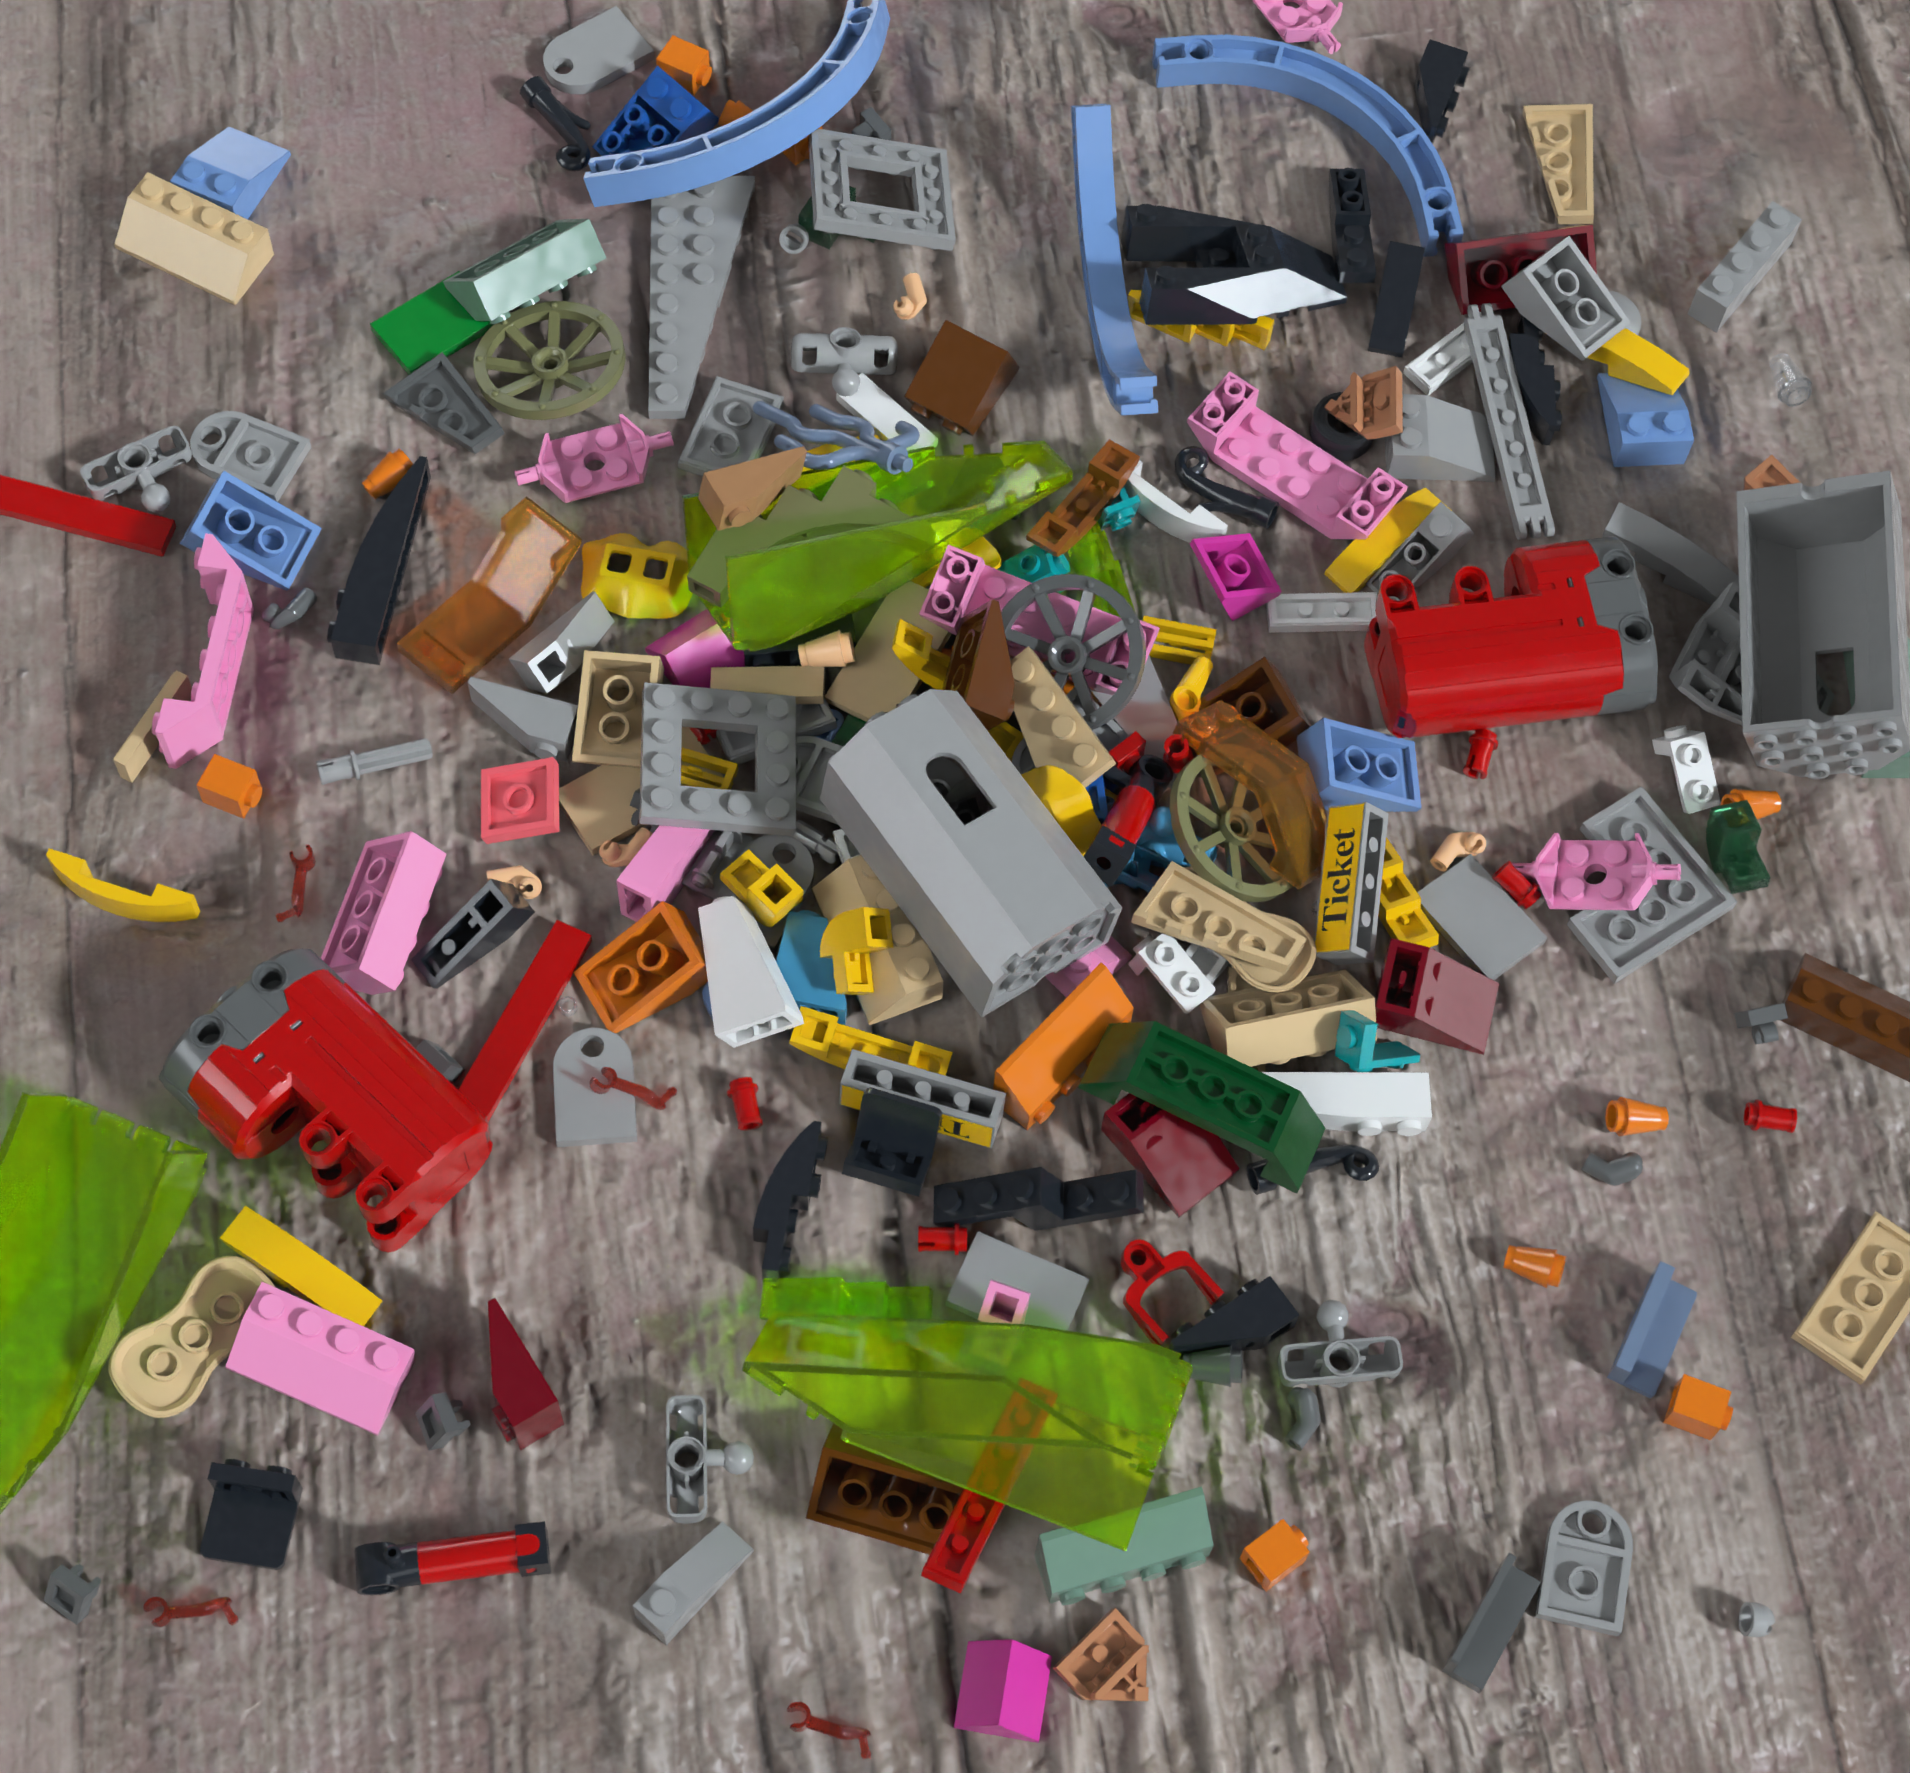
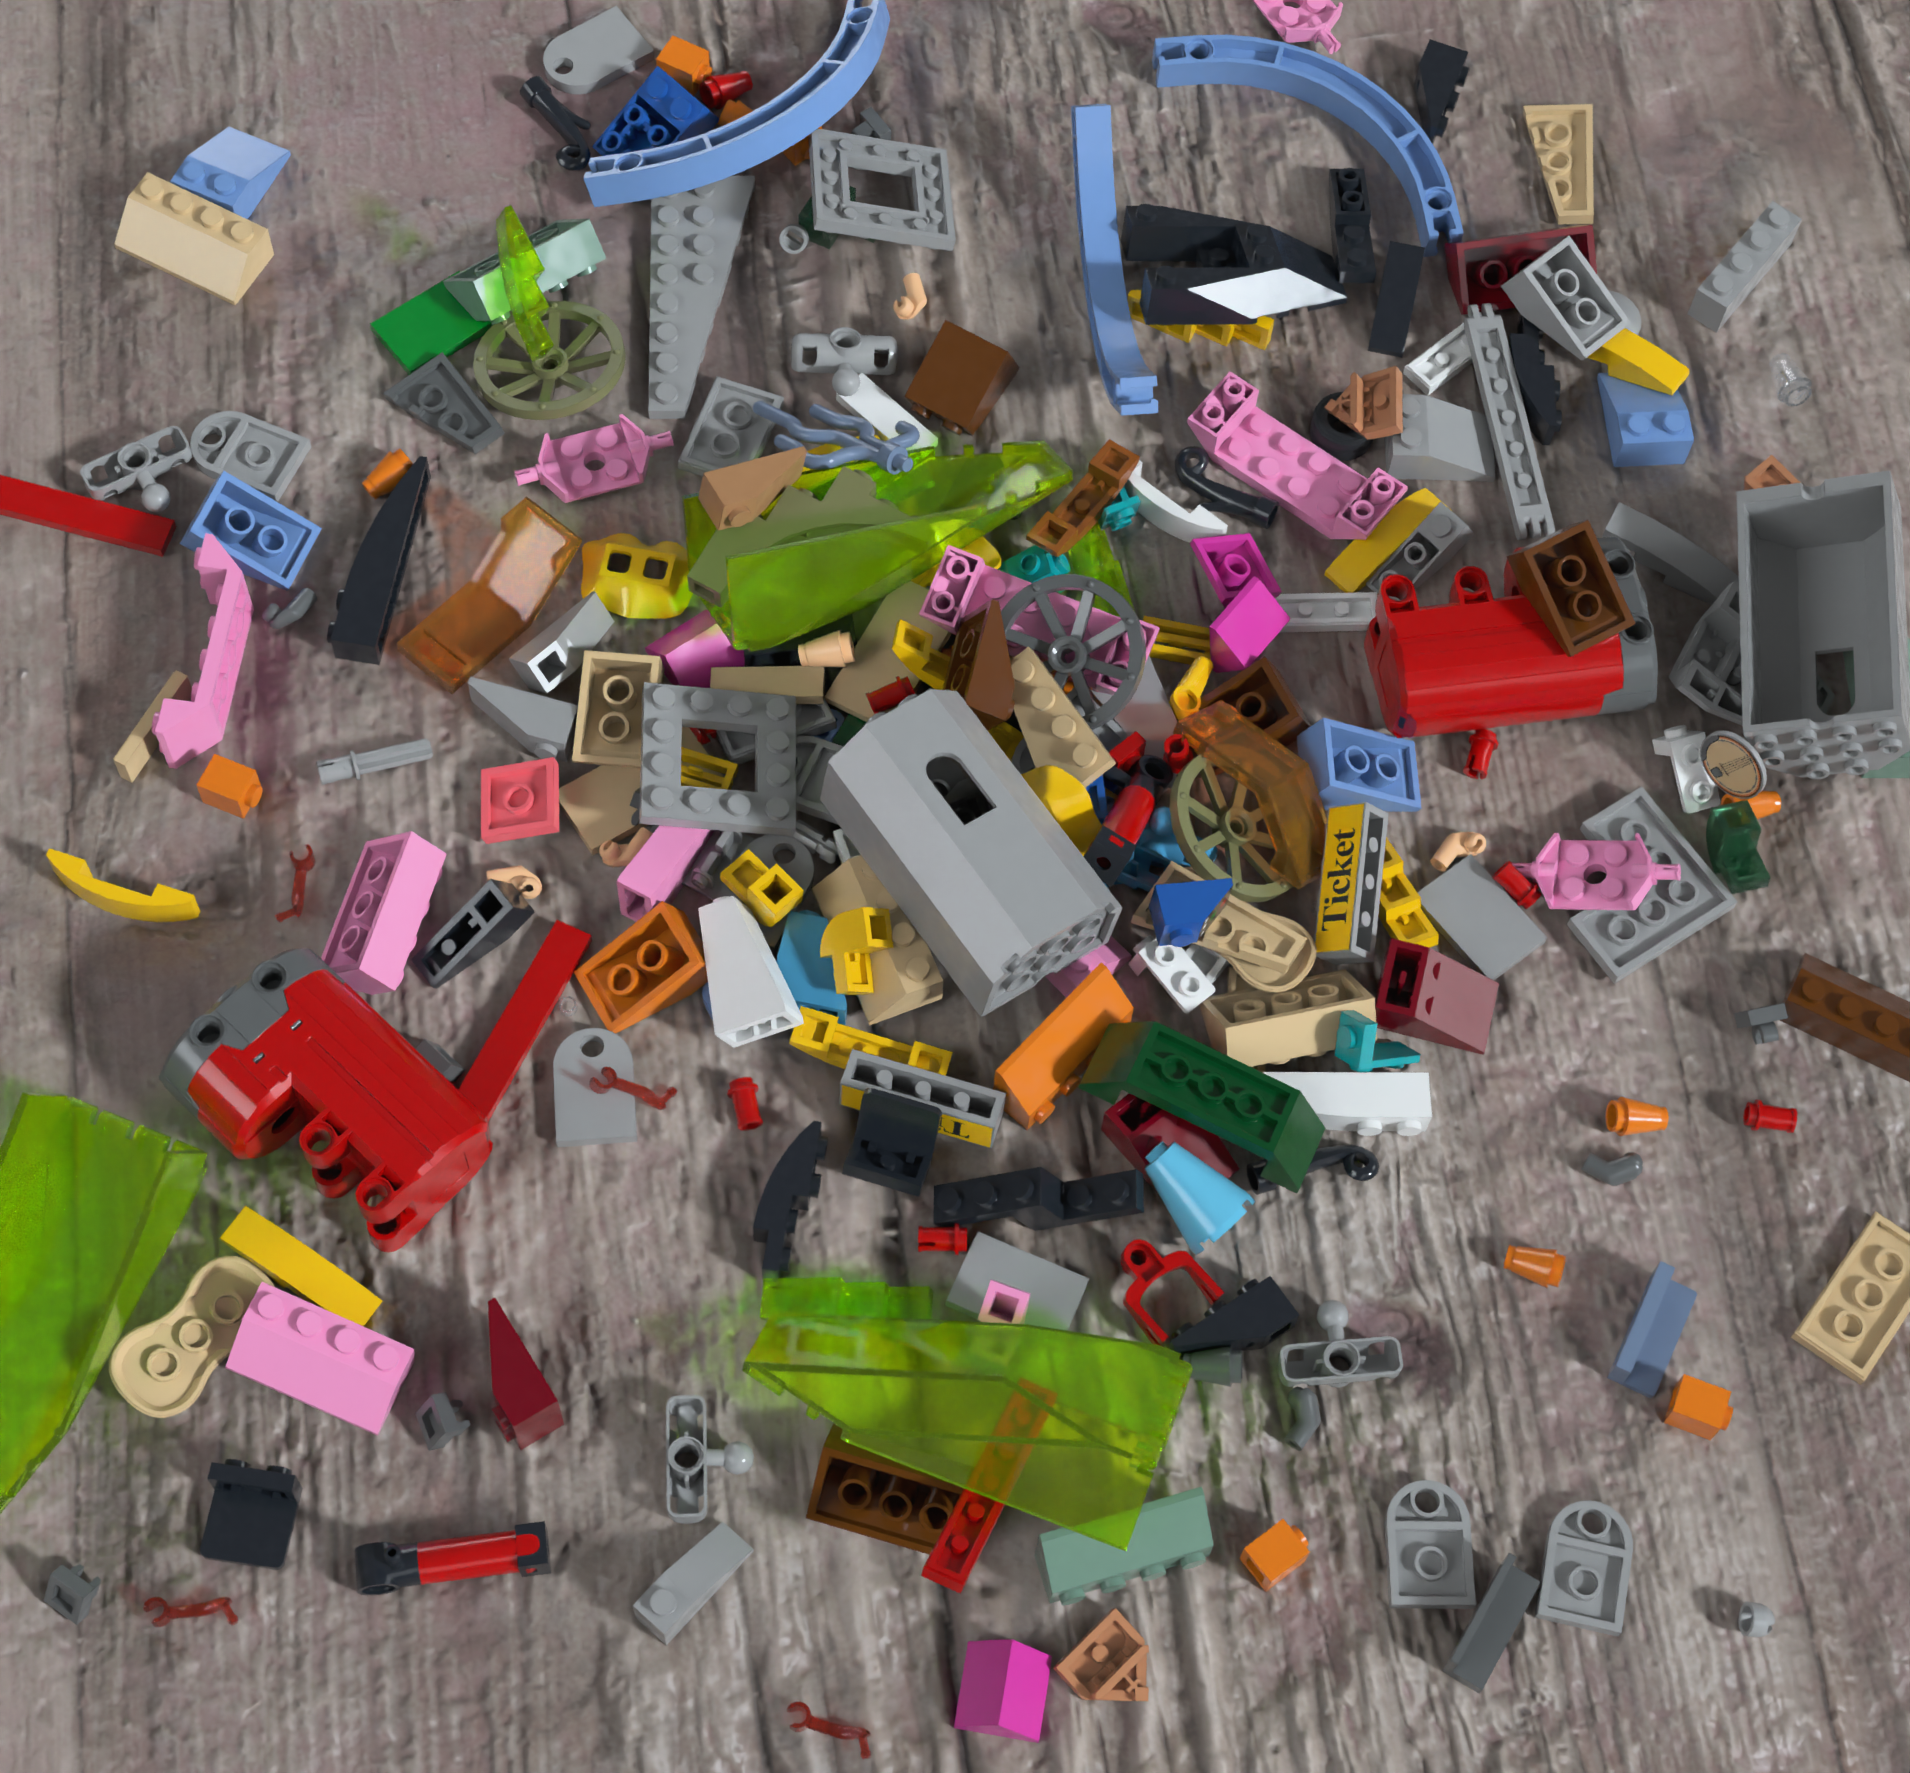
none -> clear neon green slope [496,205,554,362]
none -> red cone [699,70,753,109]
none -> red pin [866,676,915,715]
none -> medium azure cone [1144,1141,1255,1255]
none -> blue slope [1149,878,1233,947]
none -> dark pink slope [1209,576,1290,673]
none -> light grey tile [1384,1480,1476,1609]
none -> reddish brown slope [1506,520,1636,657]
none -> piece [1700,730,1767,799]

